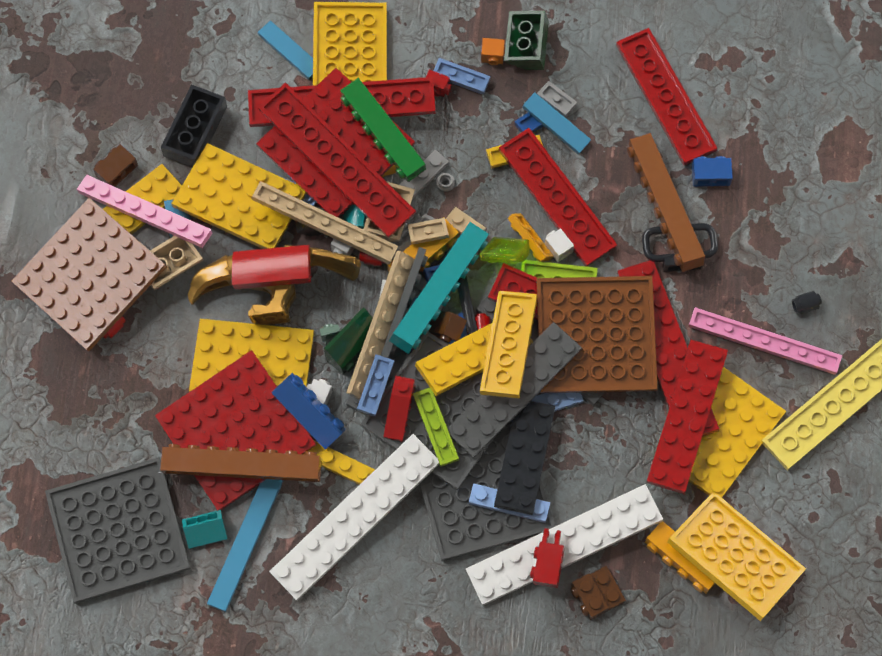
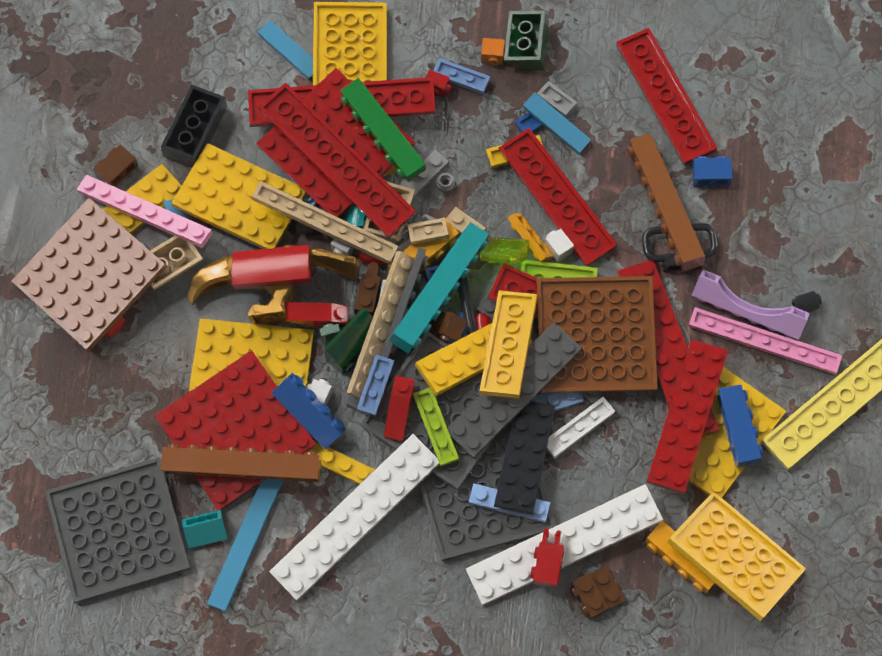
none -> red slope [286,302,348,329]
none -> reddish brown hinge [354,262,381,317]
none -> white plate [546,397,615,459]
none -> lavender arch [692,269,810,340]
none -> blue brick [716,384,763,468]

